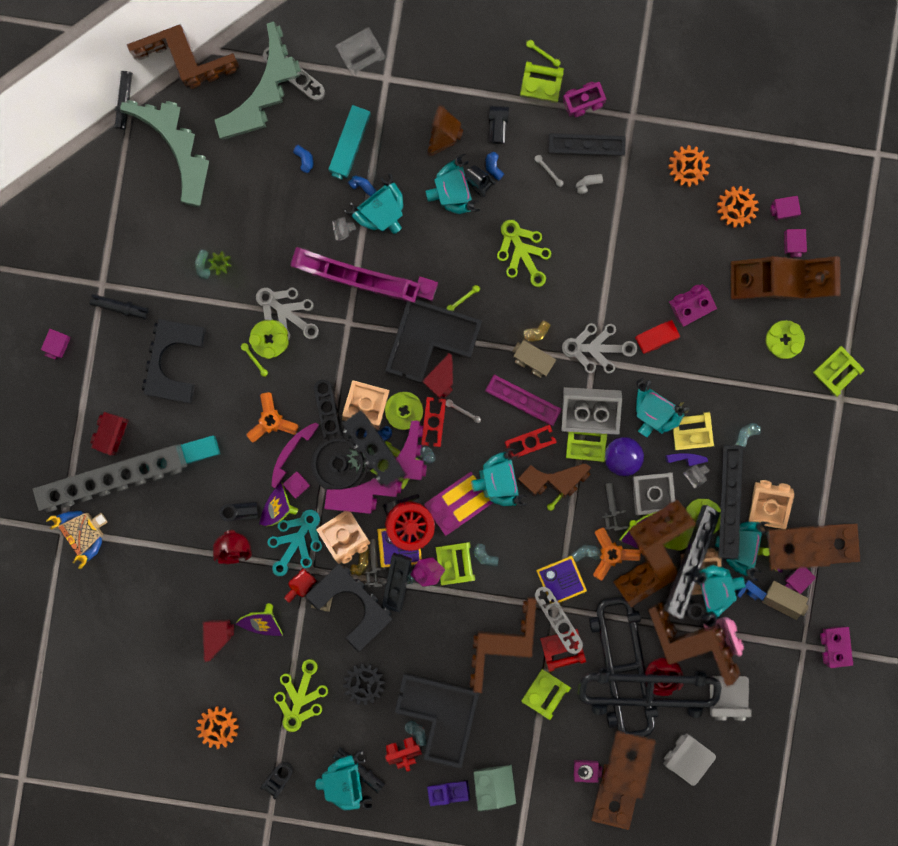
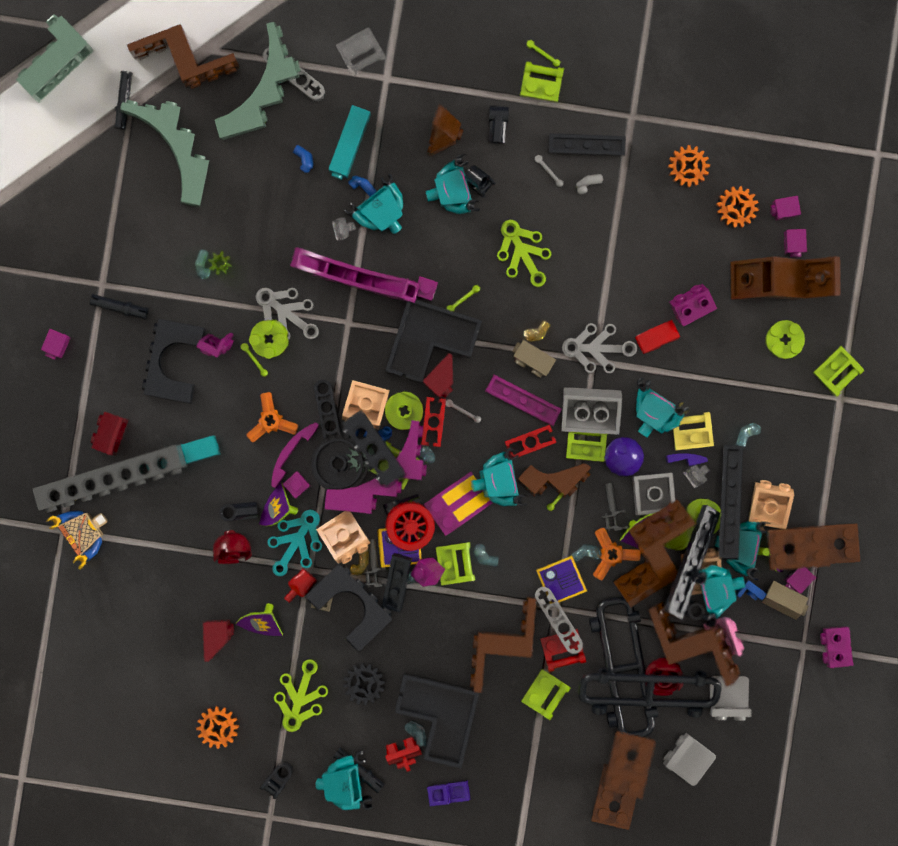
sand green slope [473,765,516,811] -> none
blue arm [485,152,504,181] -> none
magenta brick [563,81,606,118] -> none
magenta brick [573,760,602,783] -> none
none -> sand green hinge [16,14,94,103]
none -> magenta bracket [197,333,234,357]

